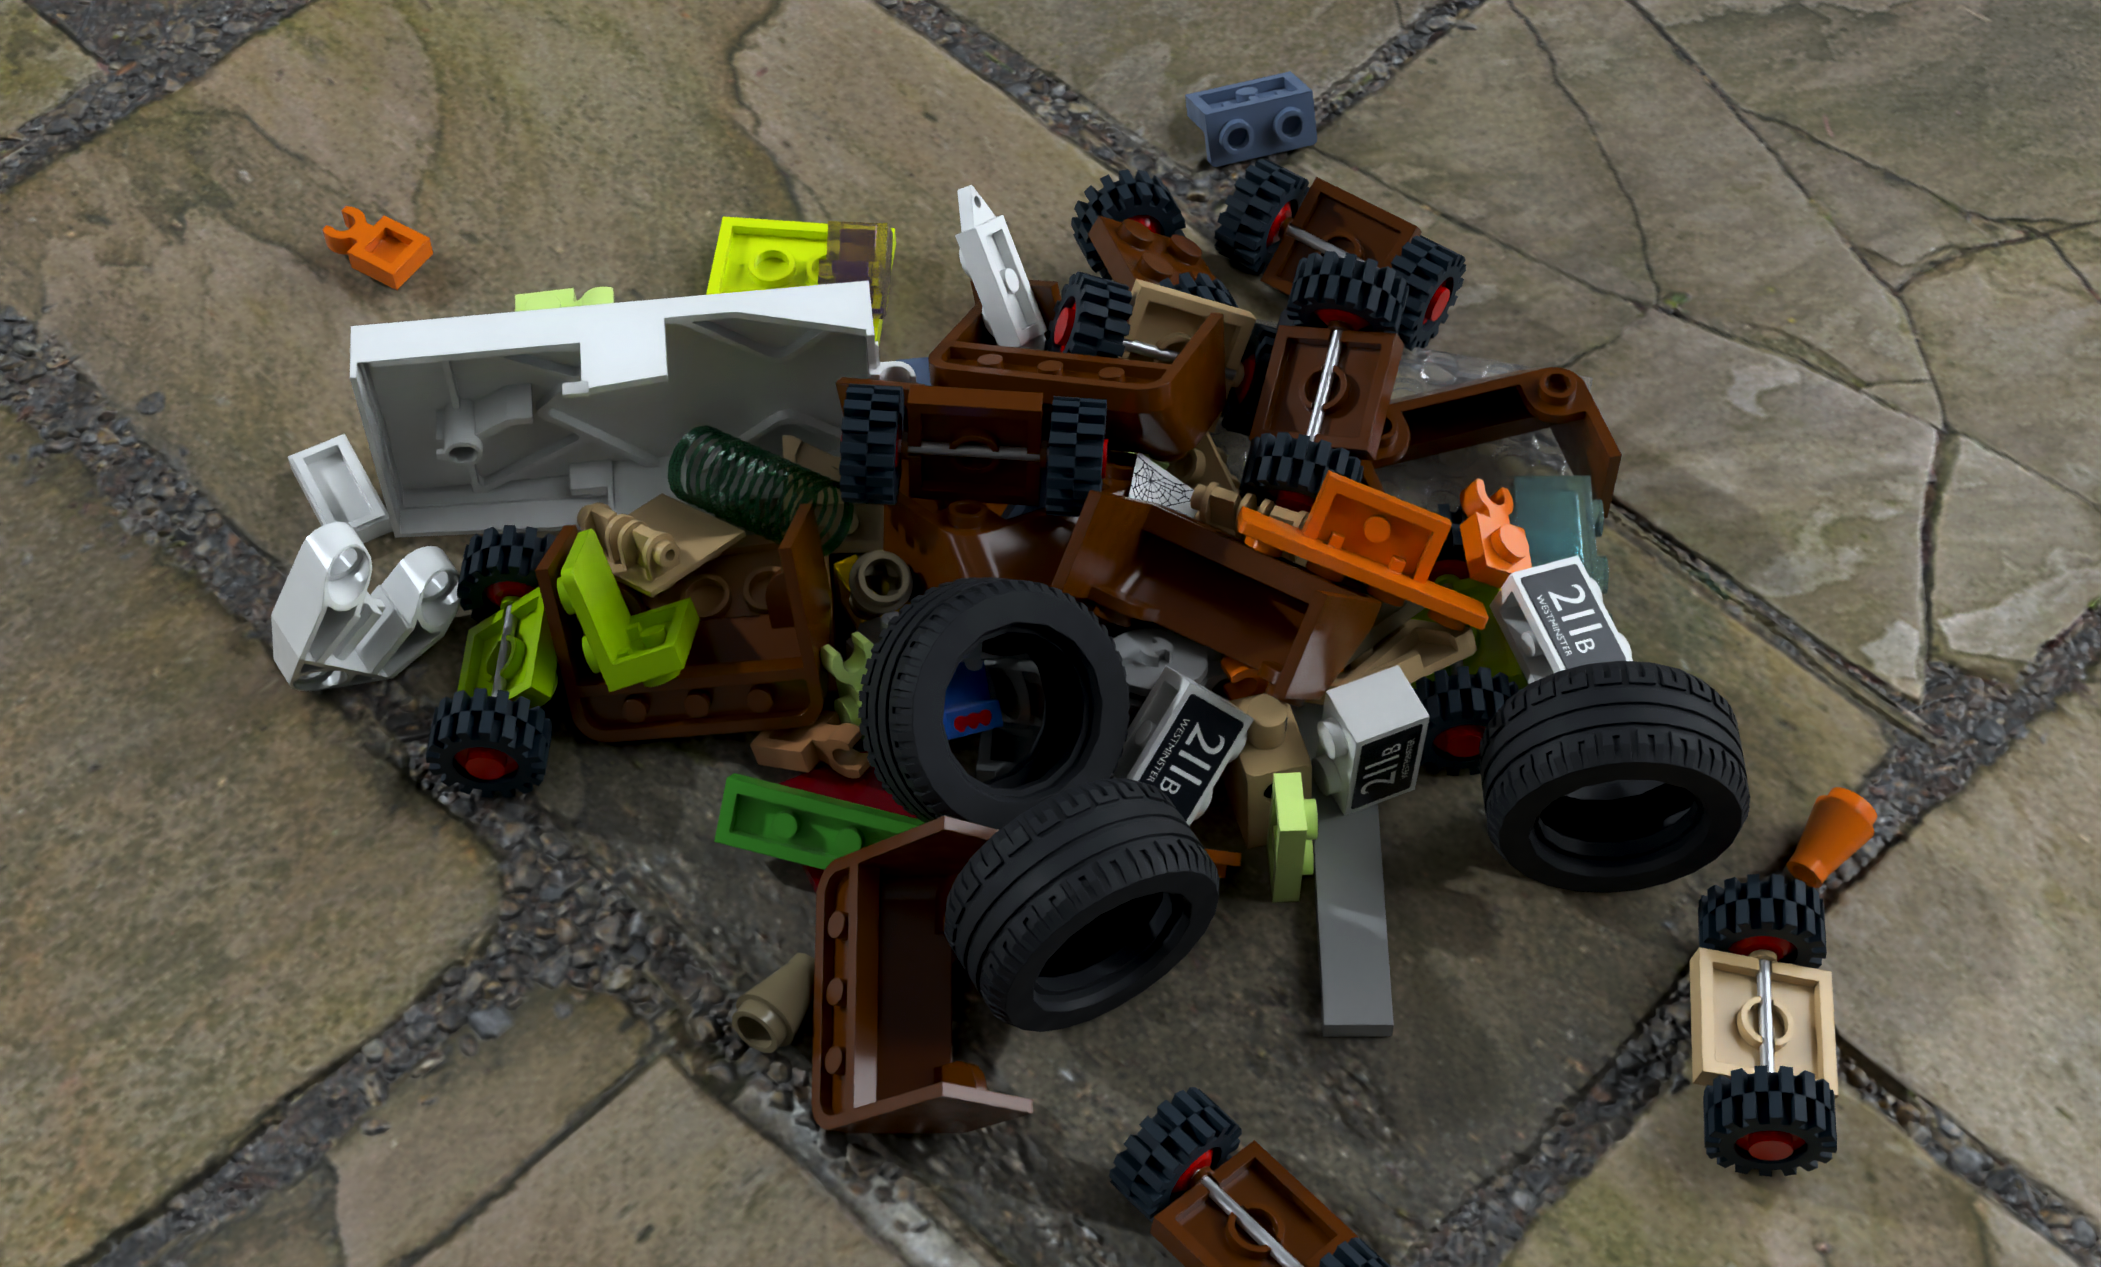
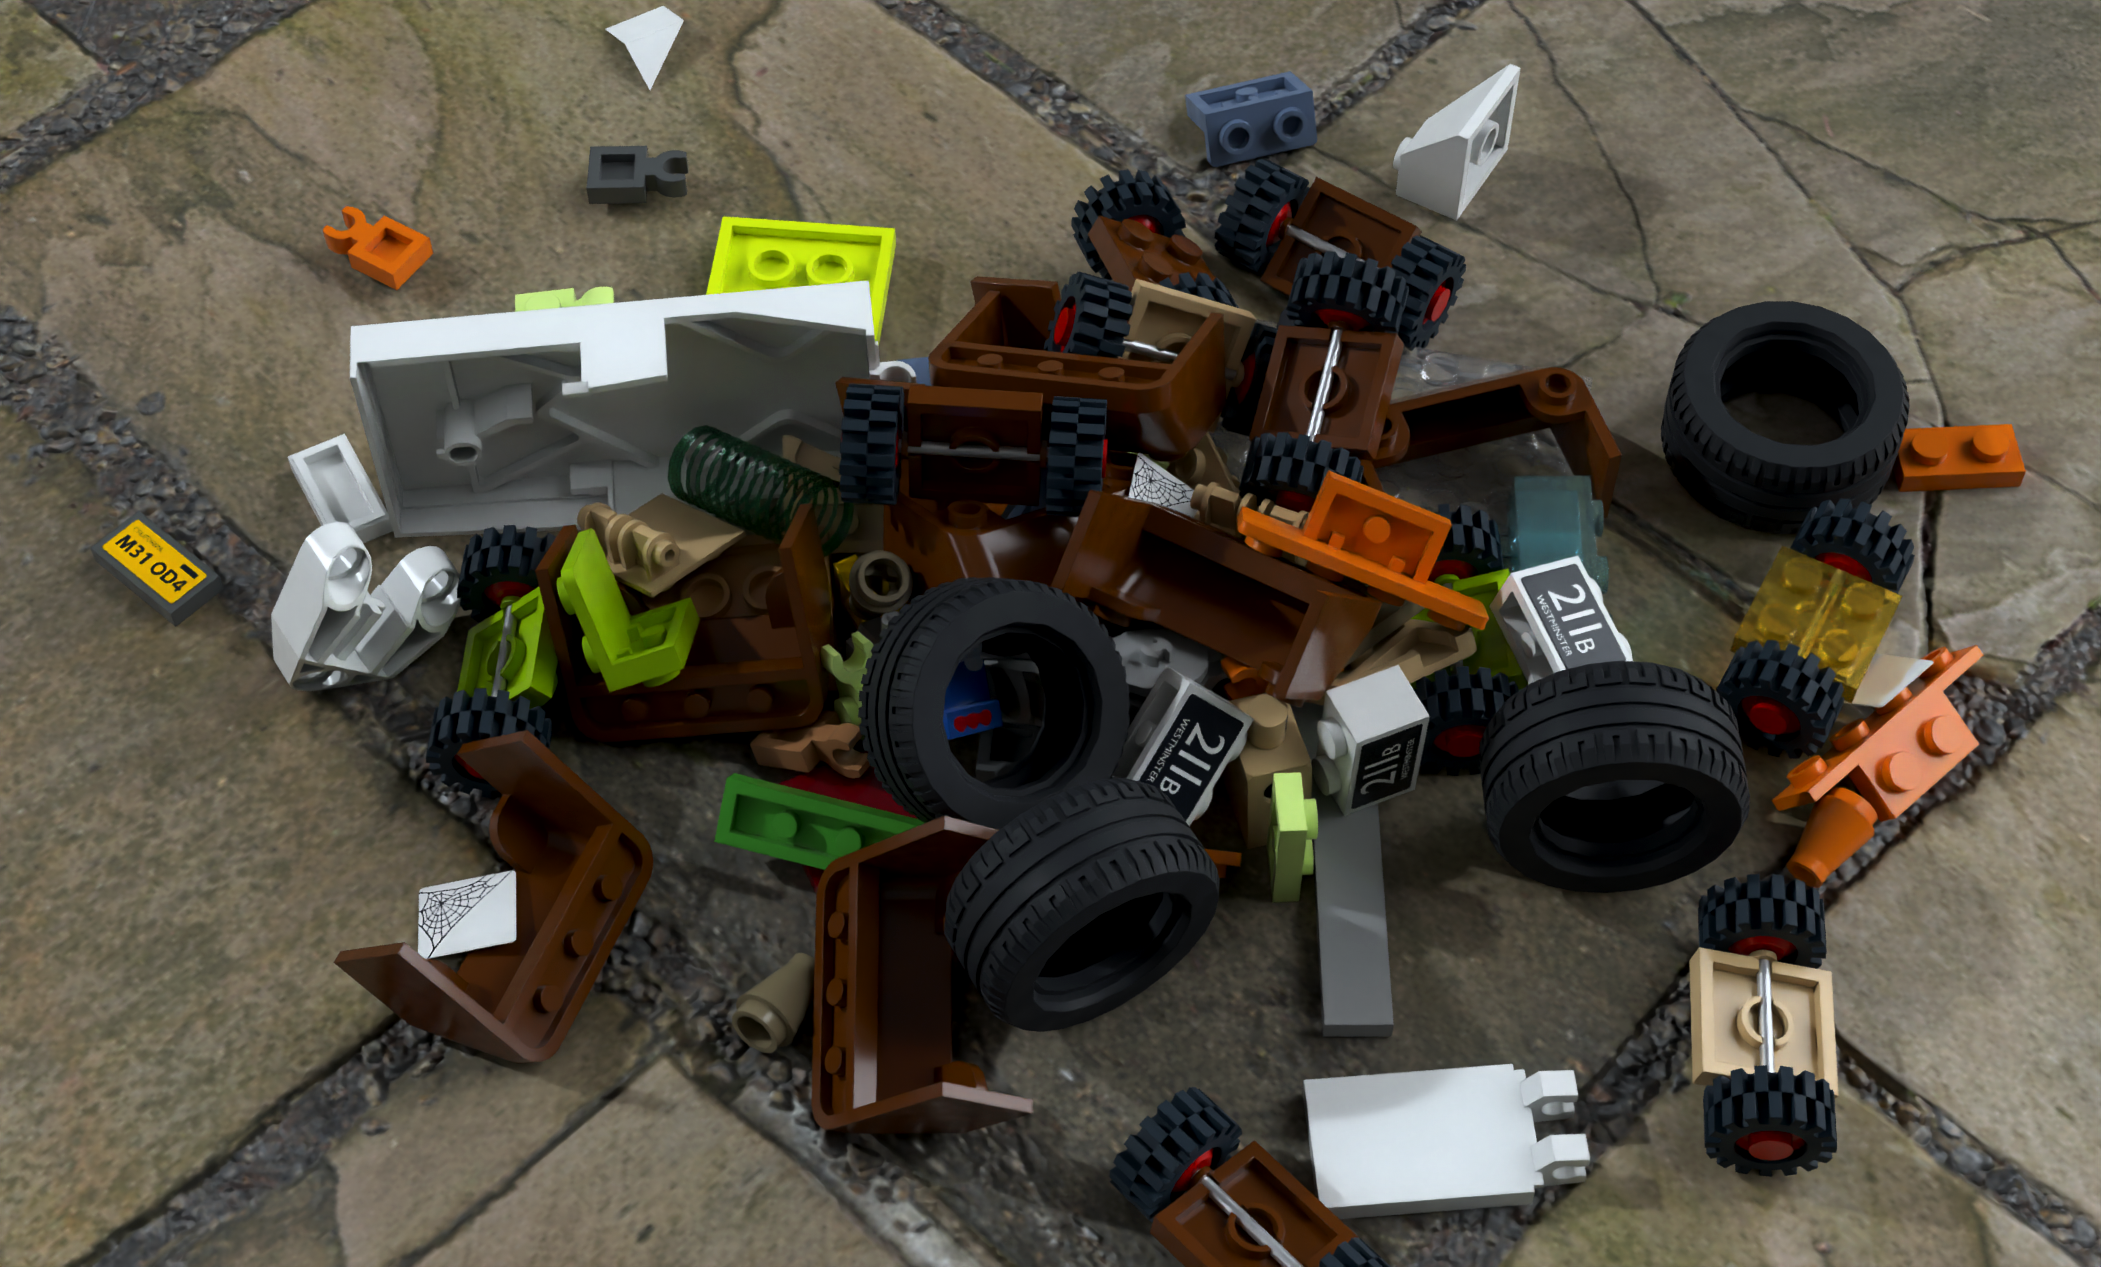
brick [818,221,893,319] -> none
white plate [955,185,1047,351] -> none
orange plate [1459,478,1532,589] -> none
none -> tile [90,511,224,627]
none -> reddish brown windscreen [334,730,653,1064]
none -> white sticker [418,870,517,959]
none -> dark grey plate [587,146,689,204]
none -> white sticker [605,6,684,90]
none -> white tile [1303,1064,1590,1219]
none -> white slope [1393,64,1521,221]
none -> black tyre [1661,301,1910,534]
none -> plate [1716,498,1915,759]
none -> orange bracket [1771,645,1984,822]
none -> white sticker [1833,652,1934,708]
none -> orange plate [1892,424,2026,492]

